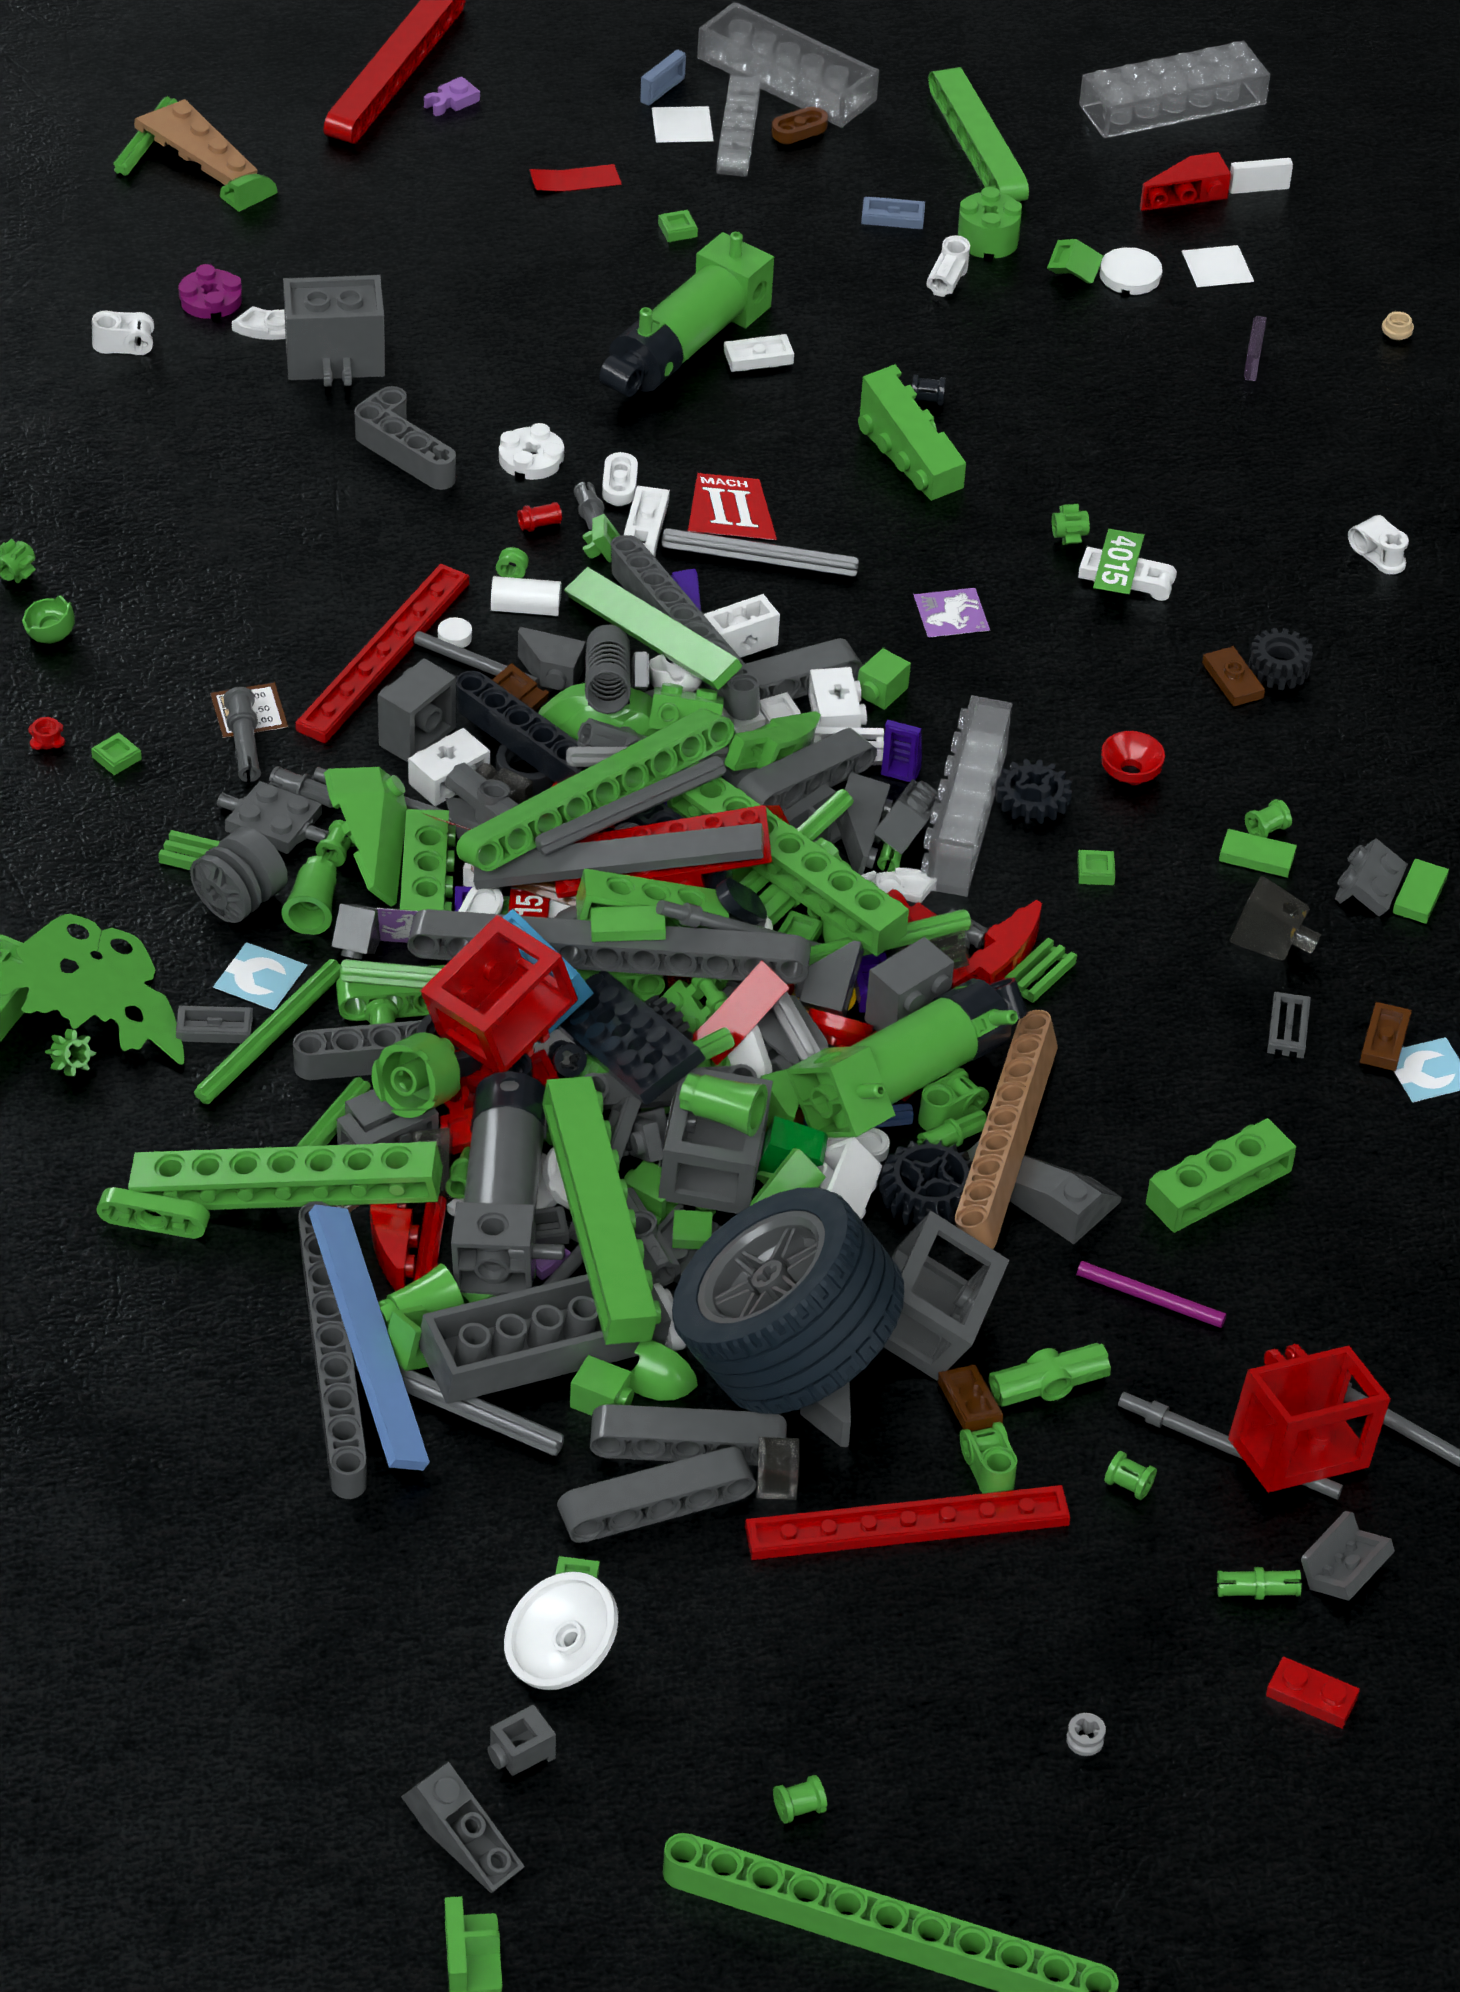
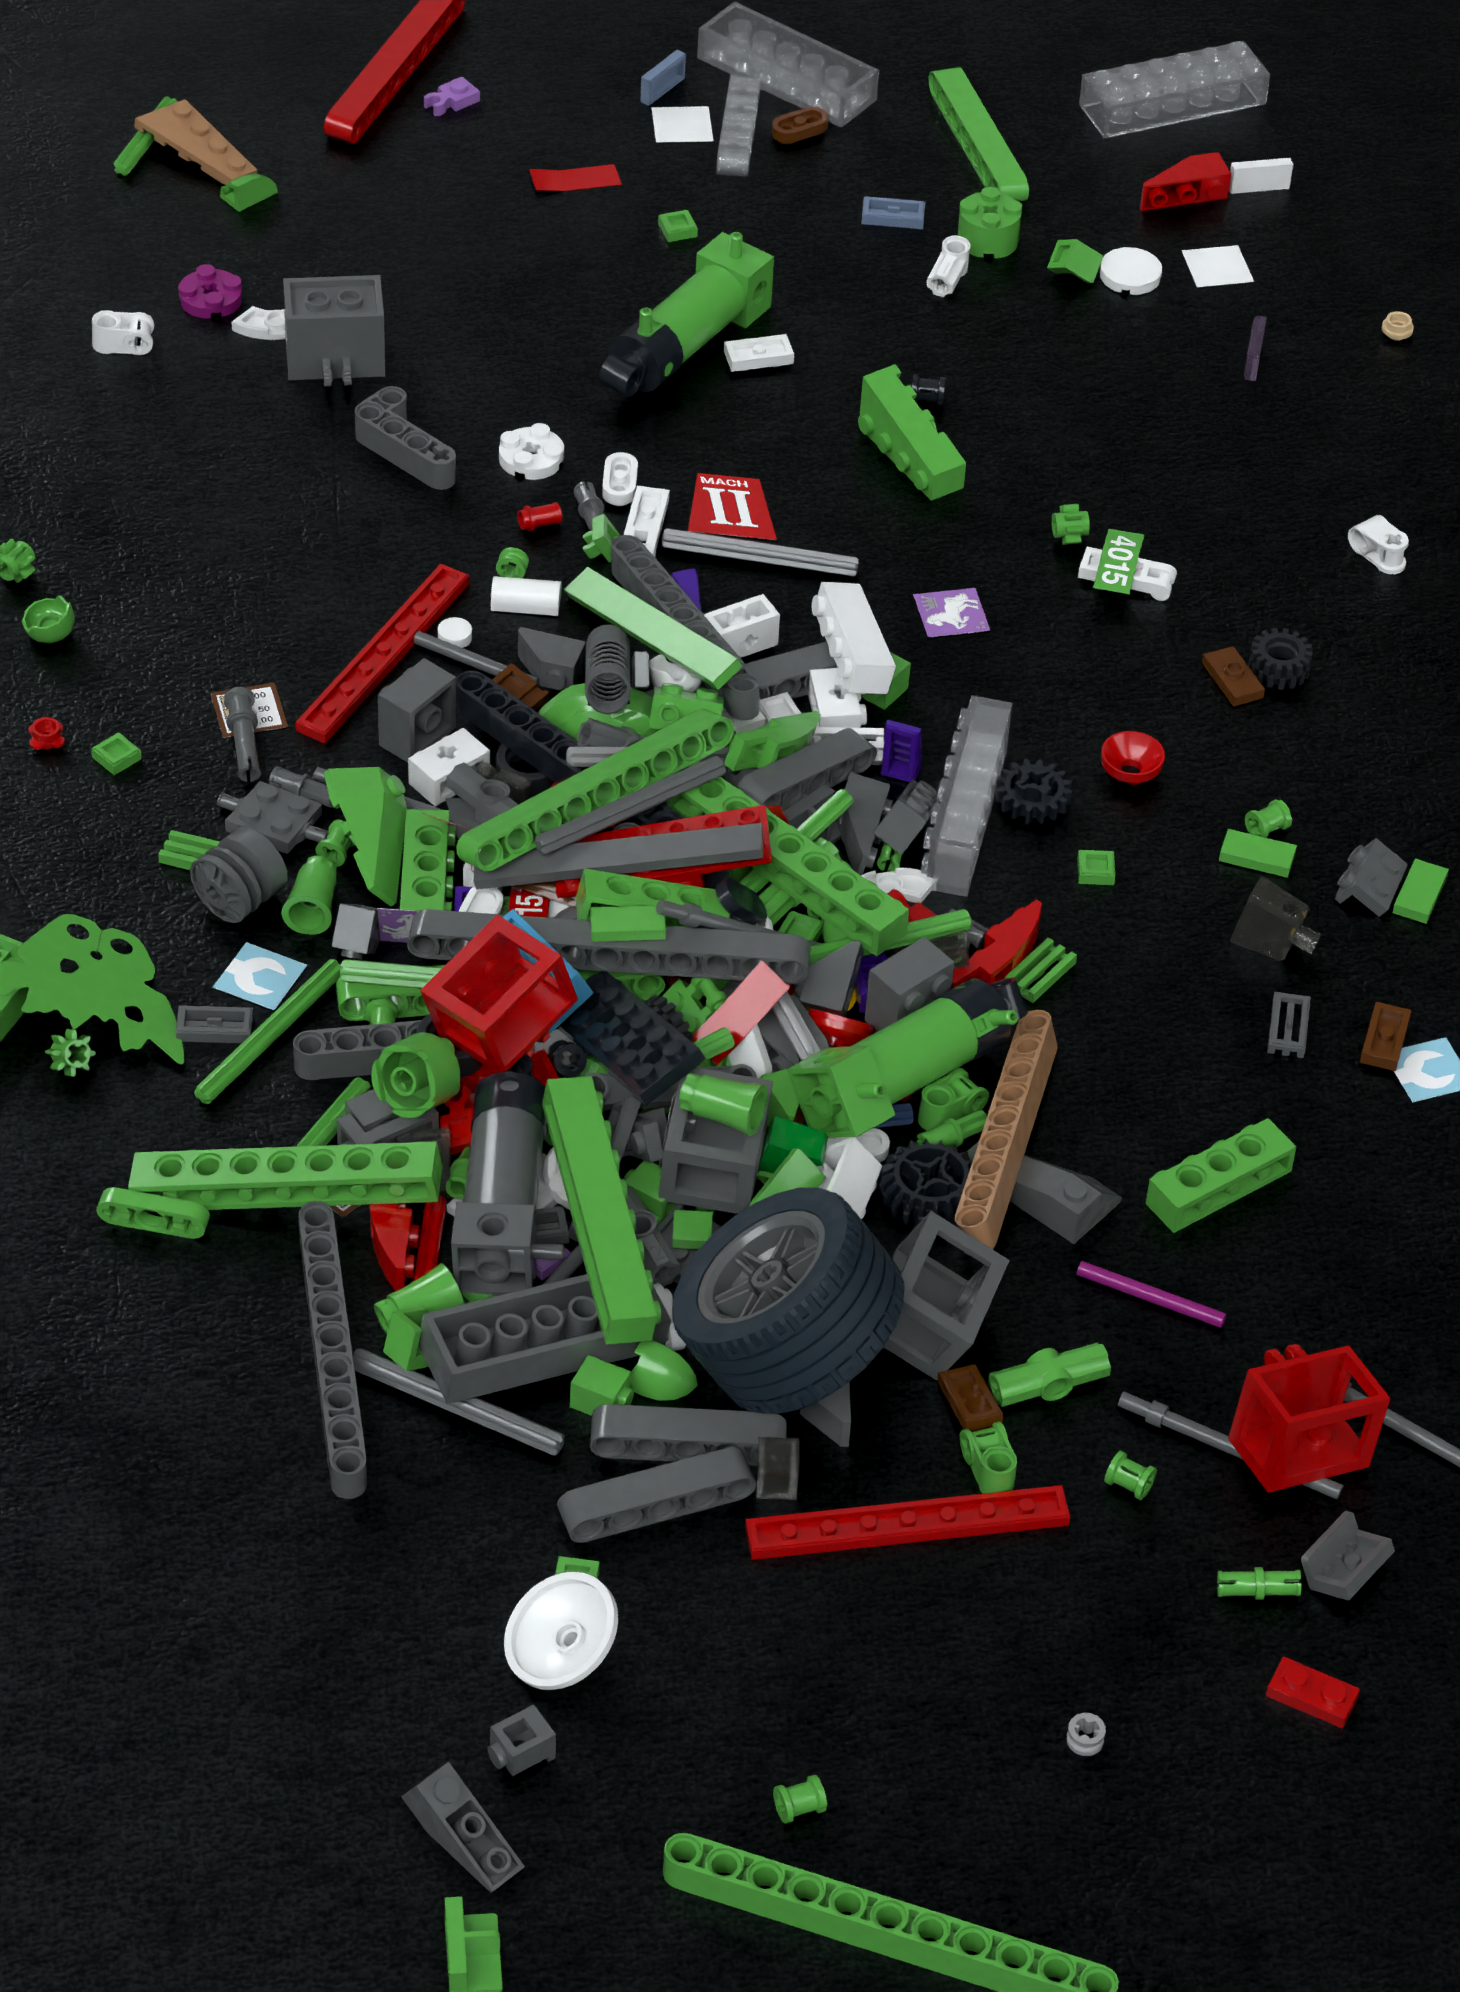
medium blue tile [309,1205,430,1471] -> none
none -> white brick [812,582,896,694]

